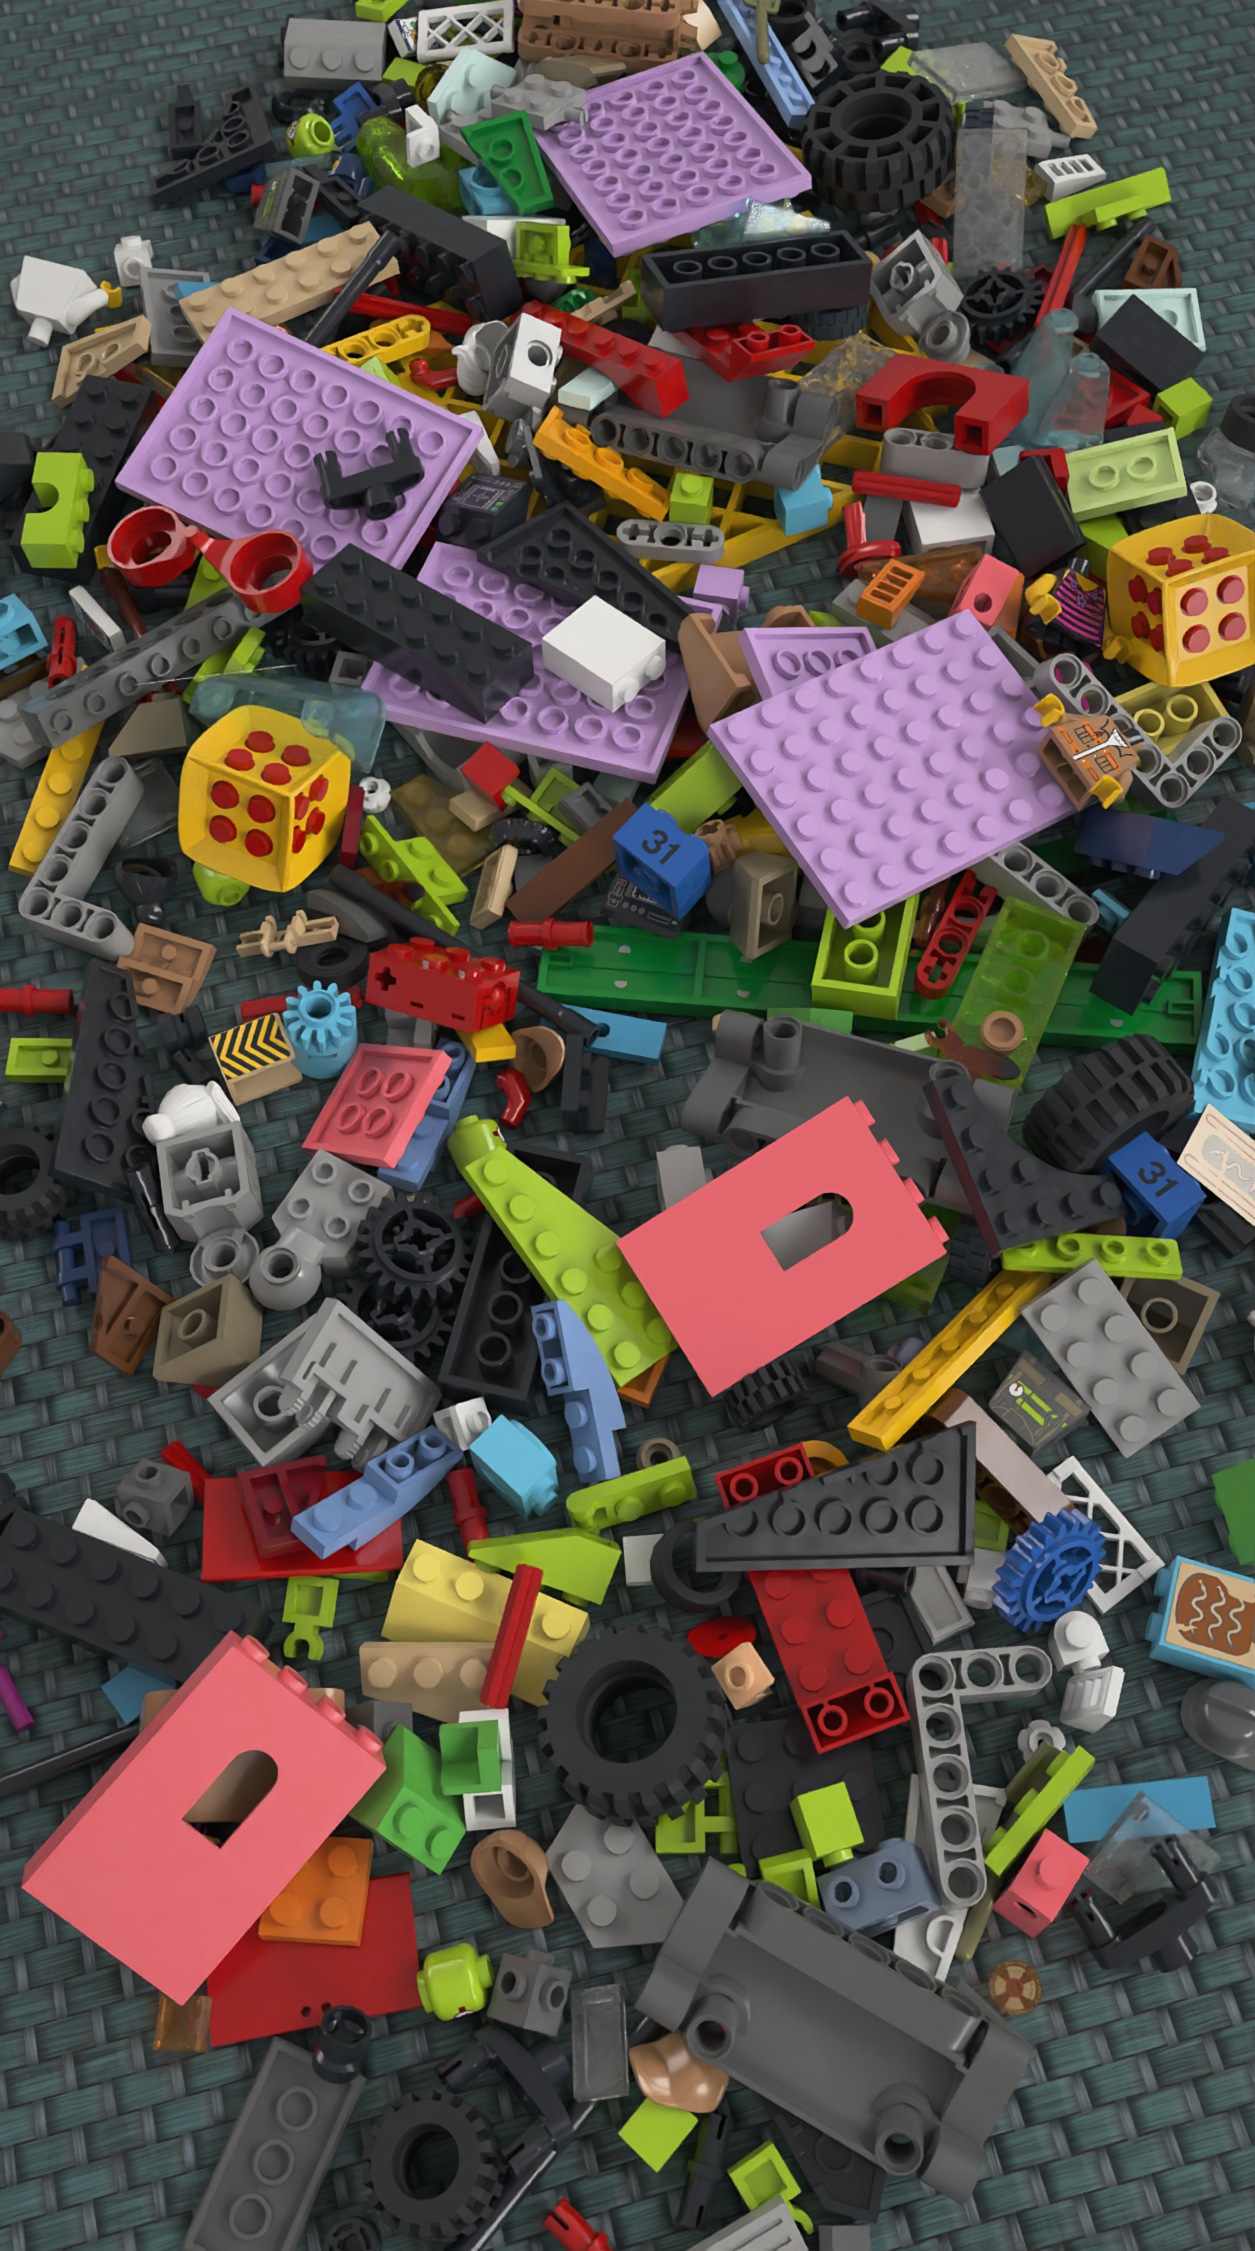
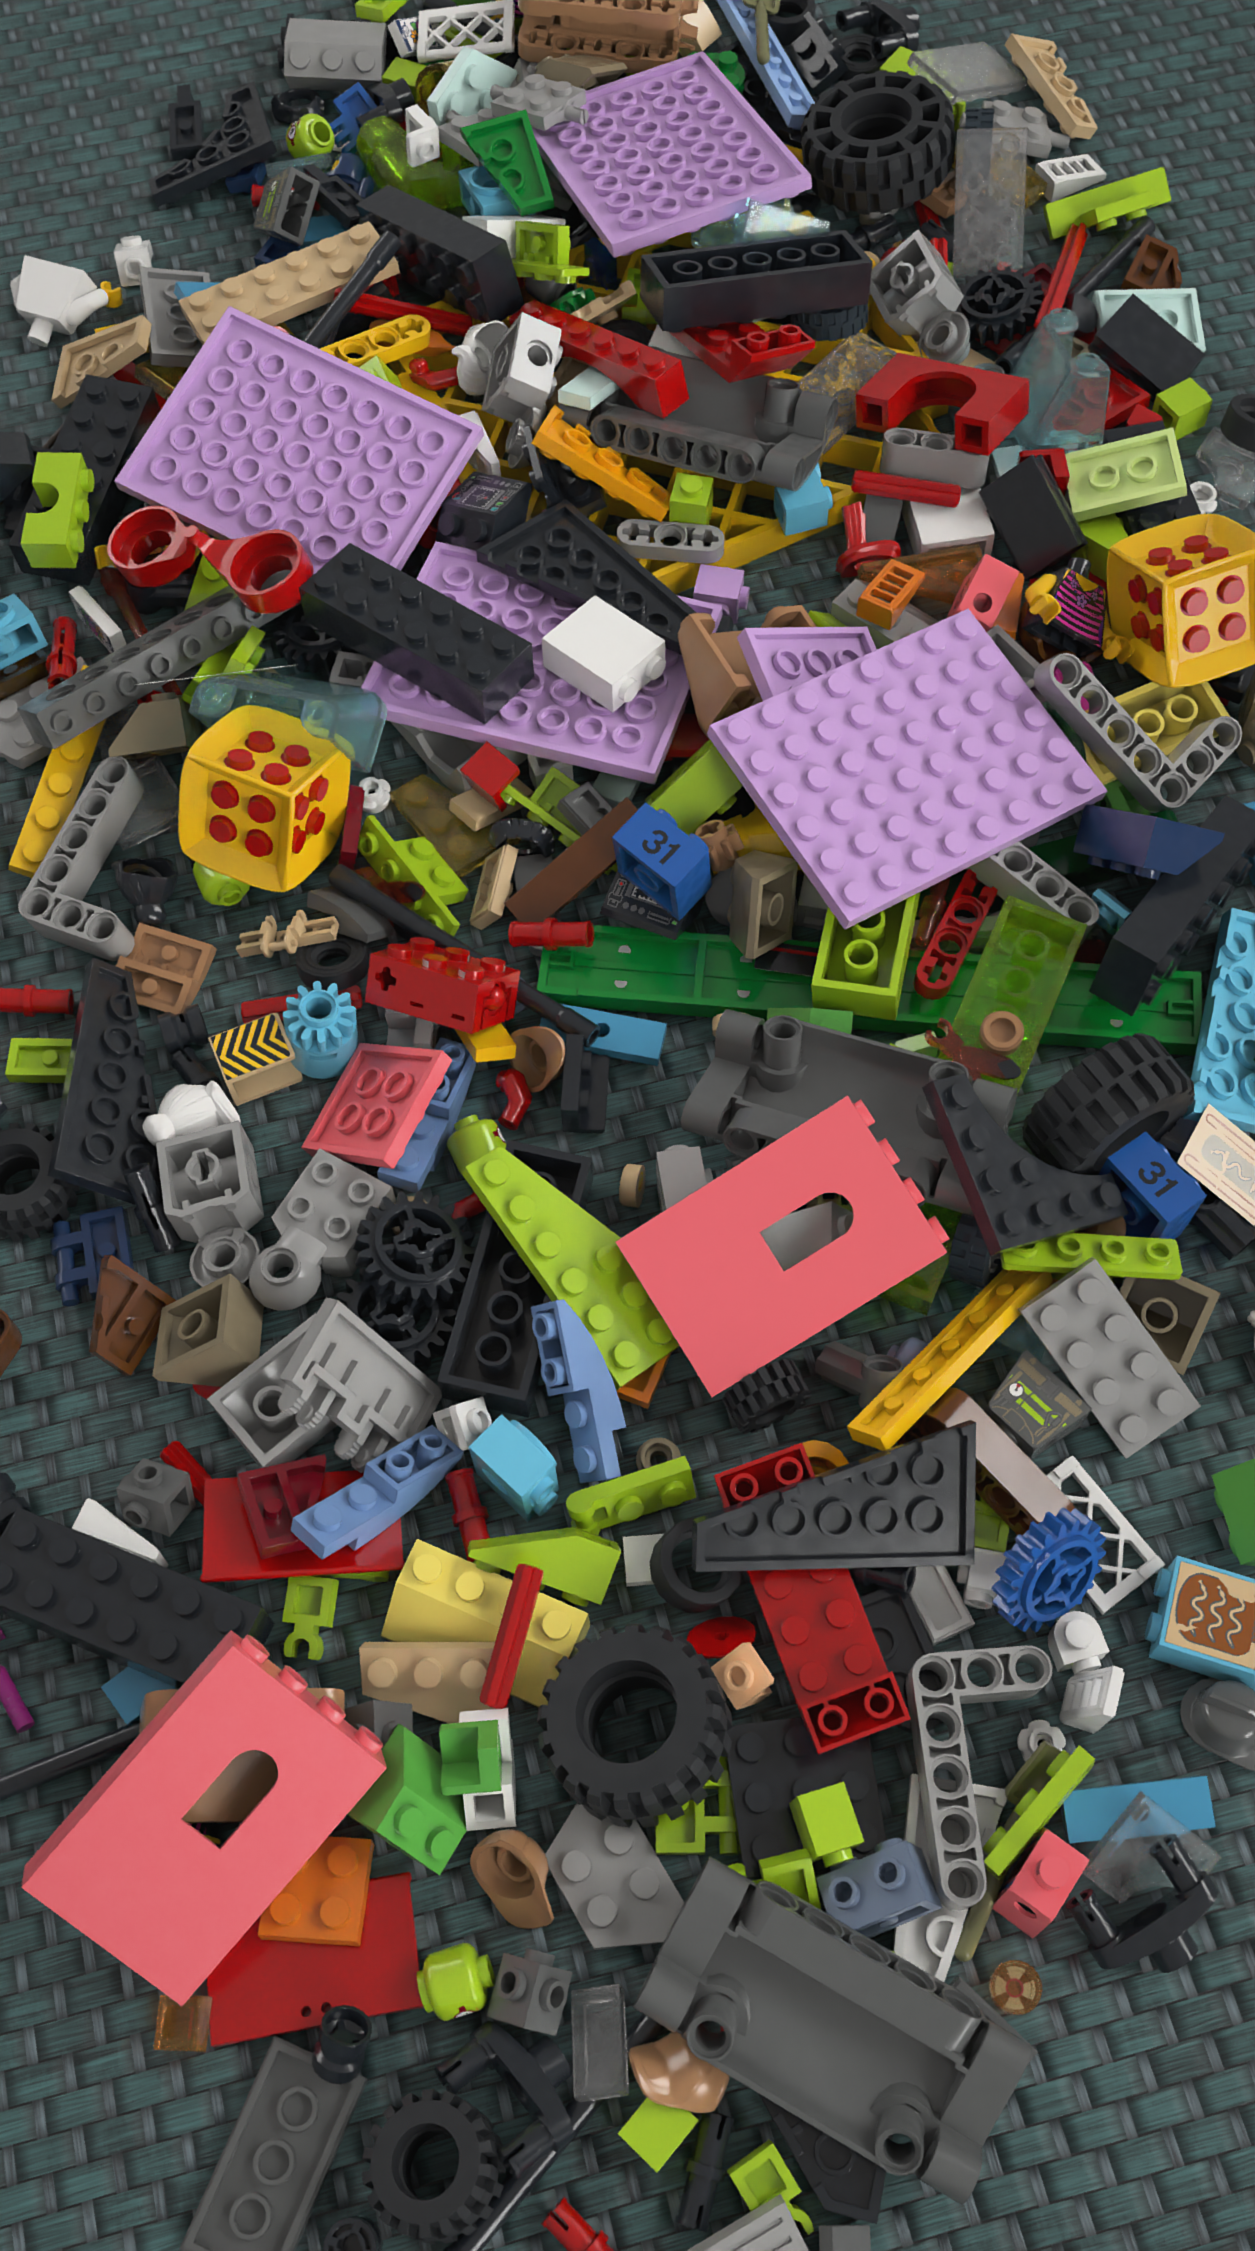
black connector [313,428,425,521] -> none
medium nougat torso [1033,693,1143,812] -> none
none -> tan tile [619,1163,645,1208]
none -> black sticker [754,943,819,977]

